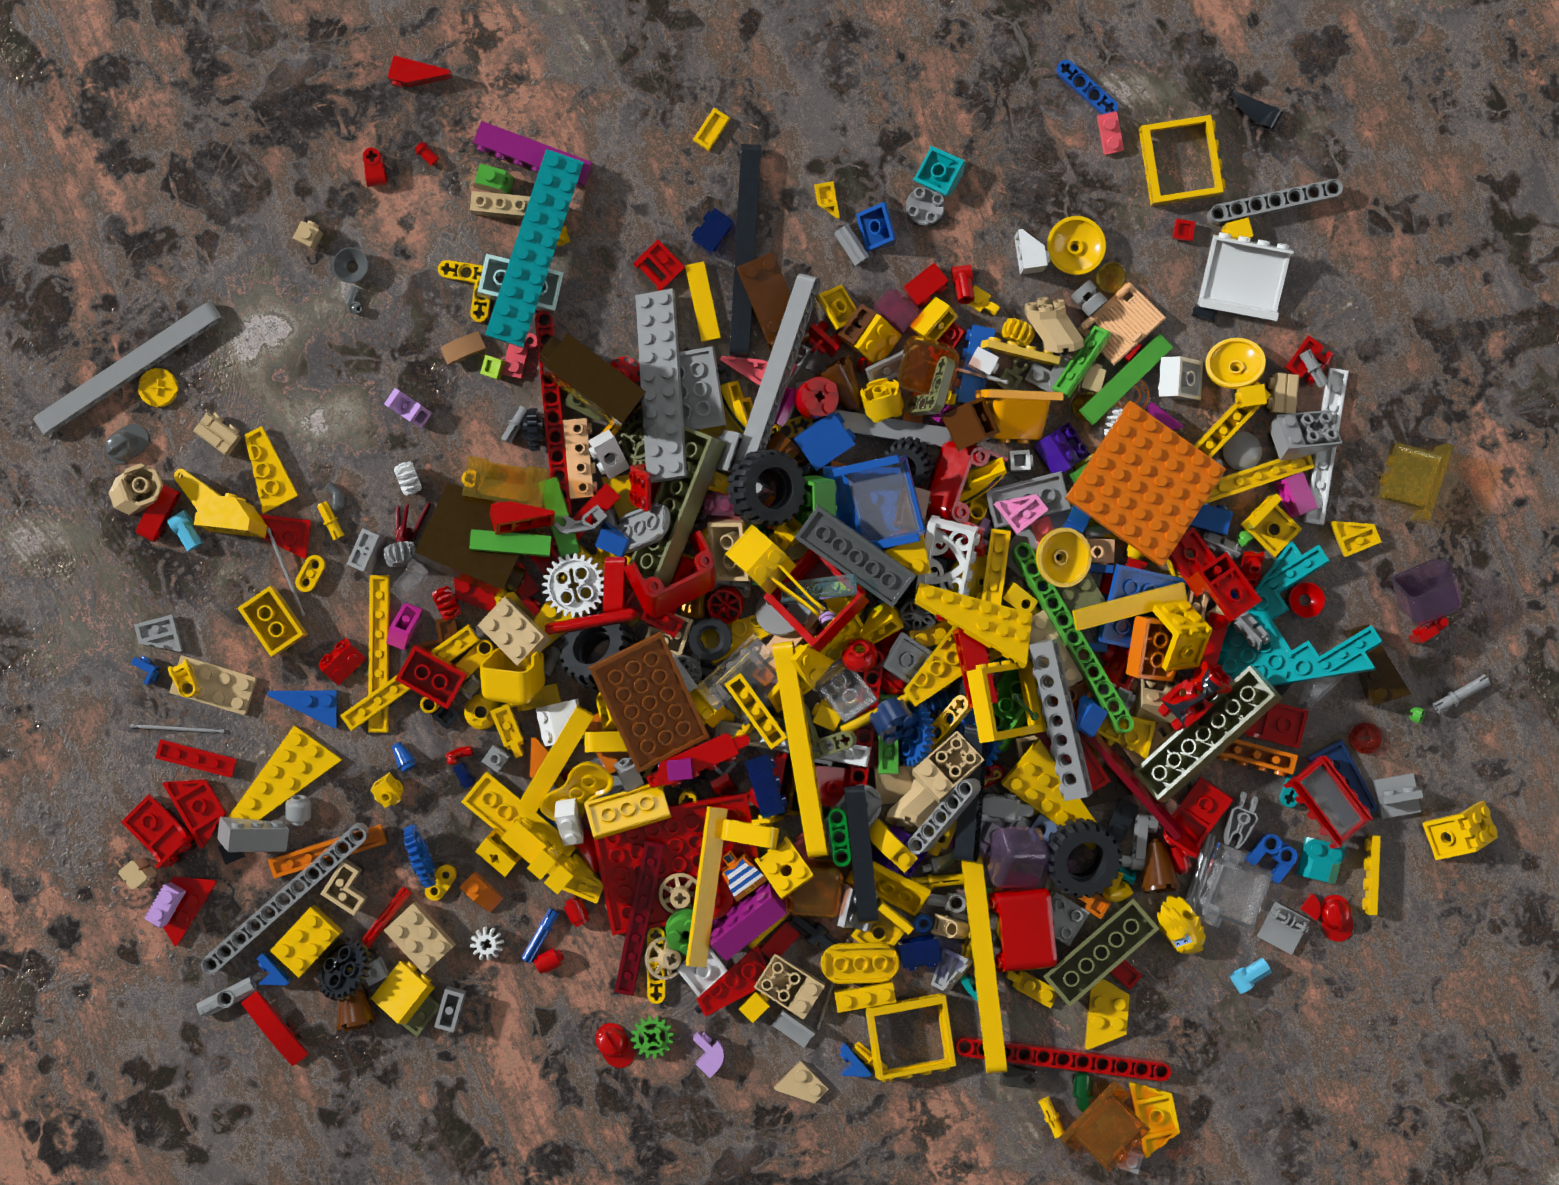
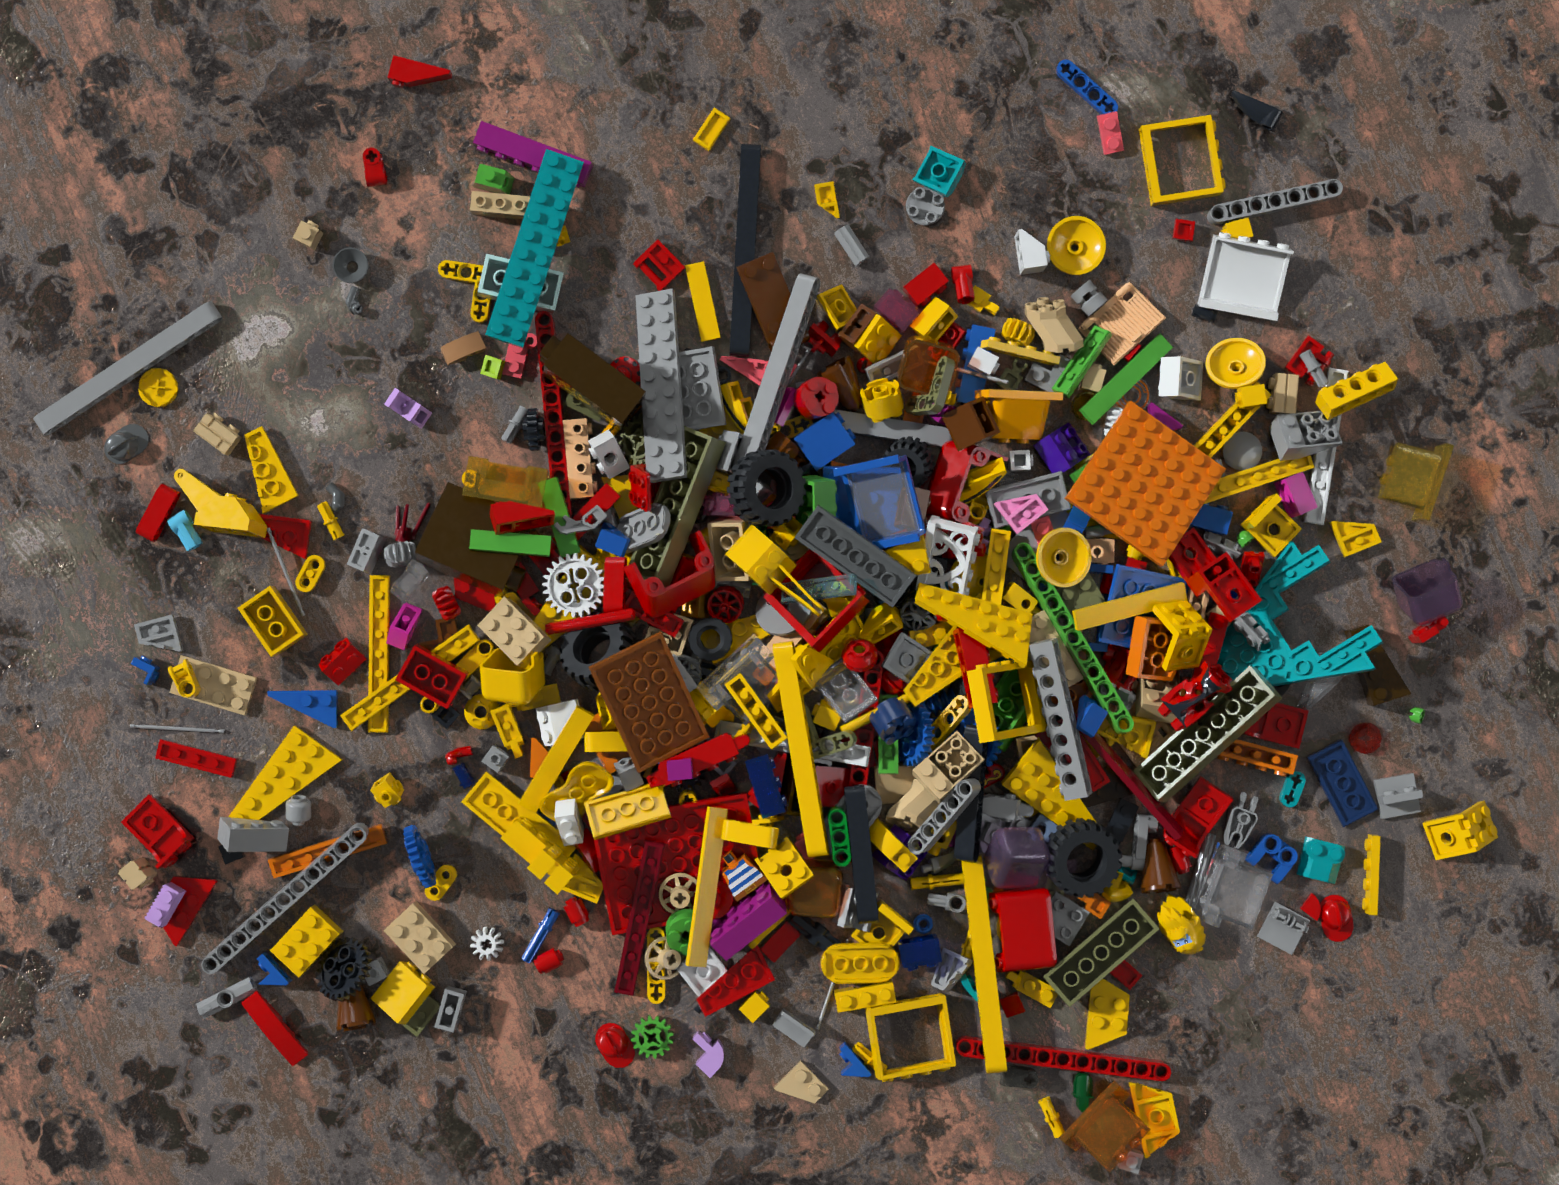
tan brick [109,463,163,515] -> none
red wing [162,779,227,849] -> none
tan brick [321,859,368,916] -> none
red axle [360,886,412,950] -> none
blue cone [391,742,416,772] -> none
white gear [394,461,422,496] -> none
red pin [414,141,440,167] -> none
orange slope [459,871,504,912] -> none
yellow brick [475,828,522,877] -> none
clear blue brick [691,208,734,256] -> none
tan slope [754,954,826,1020] -> none
lavender plate [819,611,837,628] -> none
yellow tile [845,861,931,916] -> none
blue slope [856,202,896,252] -> none
tan piece [931,913,969,939] -> none
clear green hinge [1011,693,1039,721] -> none
clear yellow hair [1096,262,1127,294] -> none
medium azure piece [1229,958,1272,994] -> none
window [1283,755,1373,849] -> none
red piece [1288,582,1325,618] -> none
light grey pin [1433,674,1491,714] -> none
none -> red slope [999,992,1026,1018]
none -> yellow brick [1315,362,1398,420]

